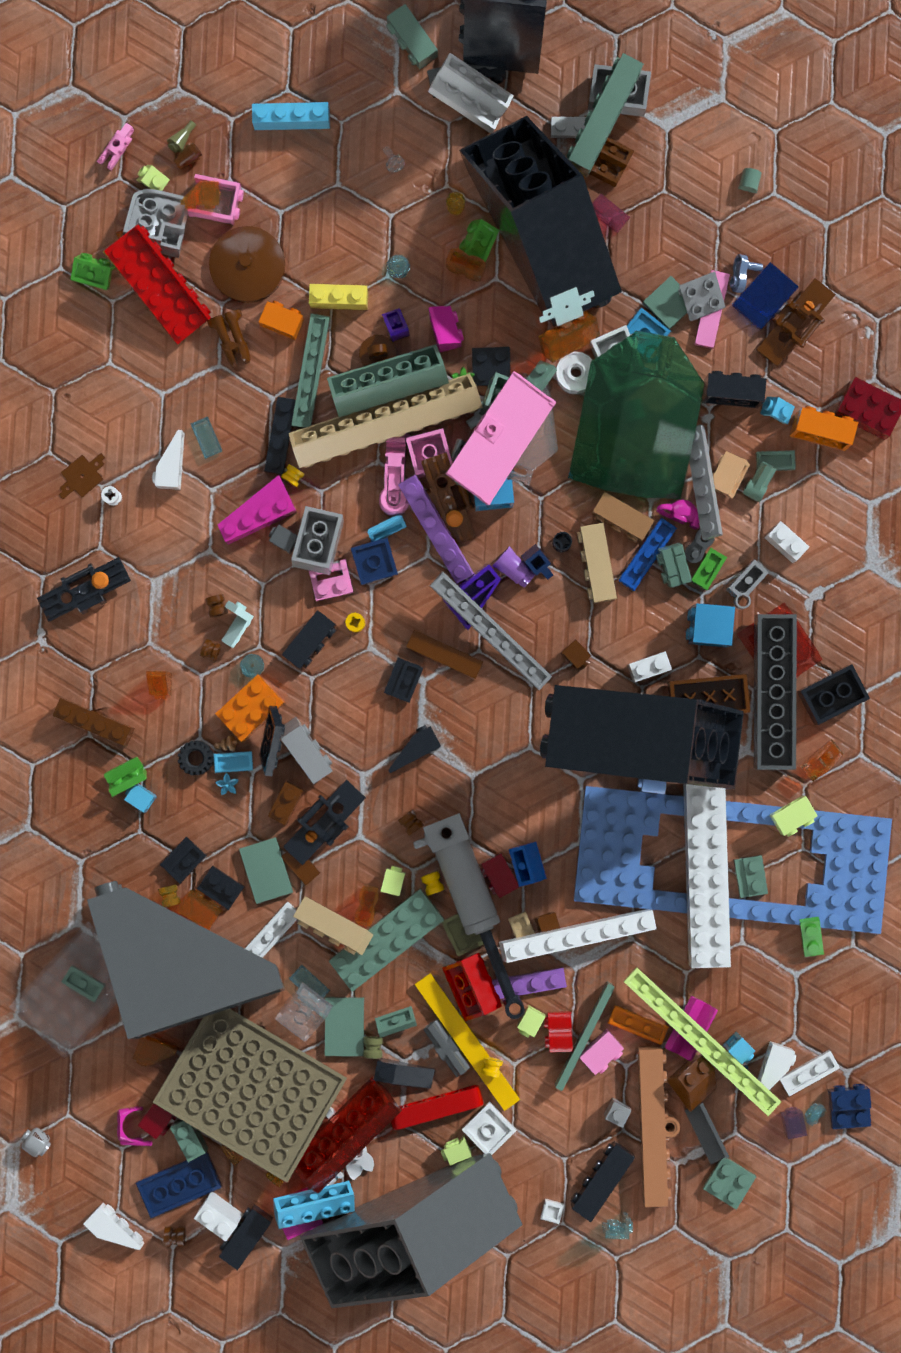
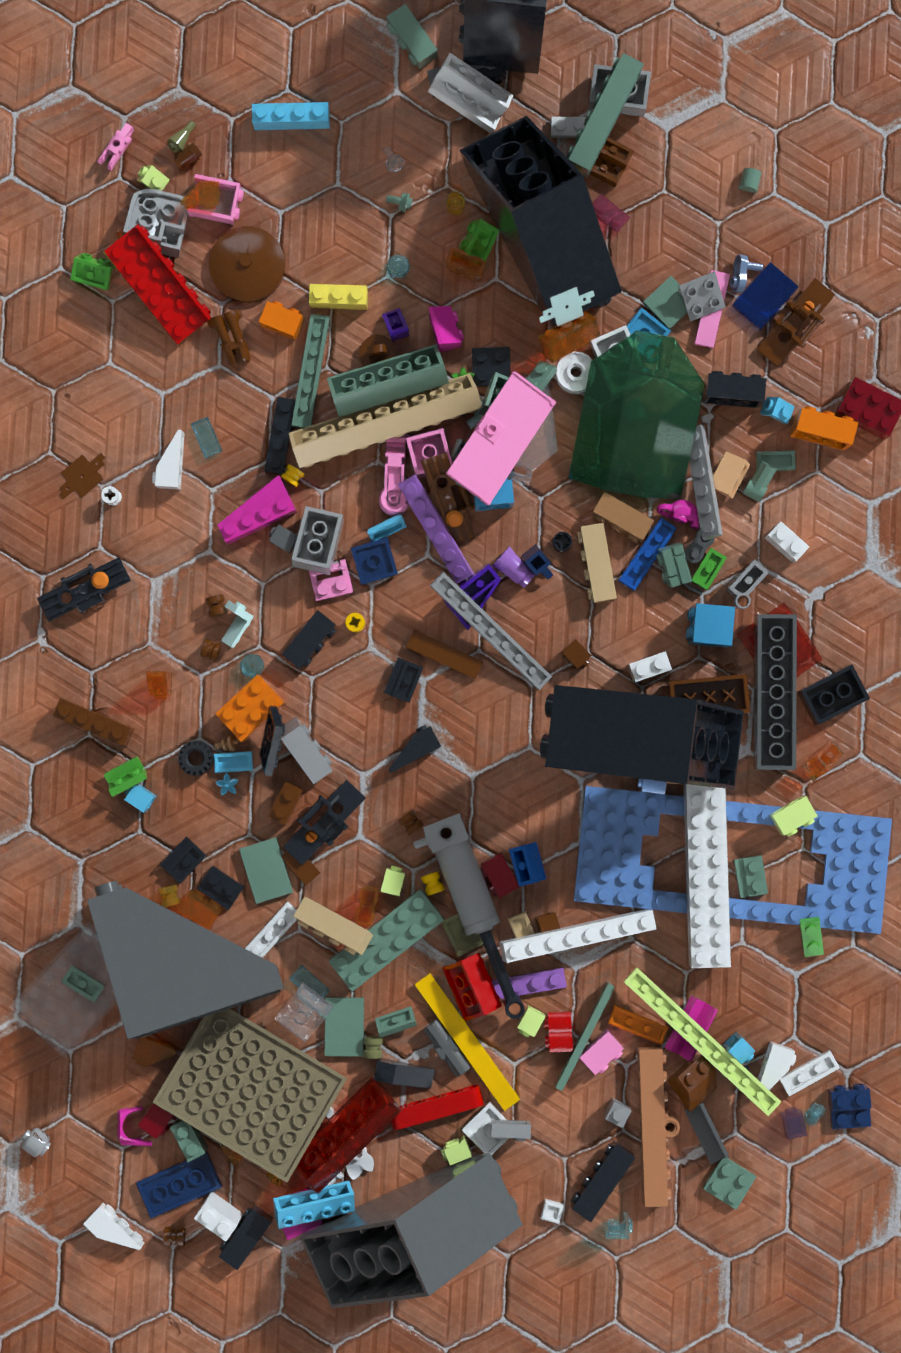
yellow wheel [481,1057,503,1077] -> none
none -> sand green plate [386,193,412,213]
none -> light grey piece [491,1120,531,1141]

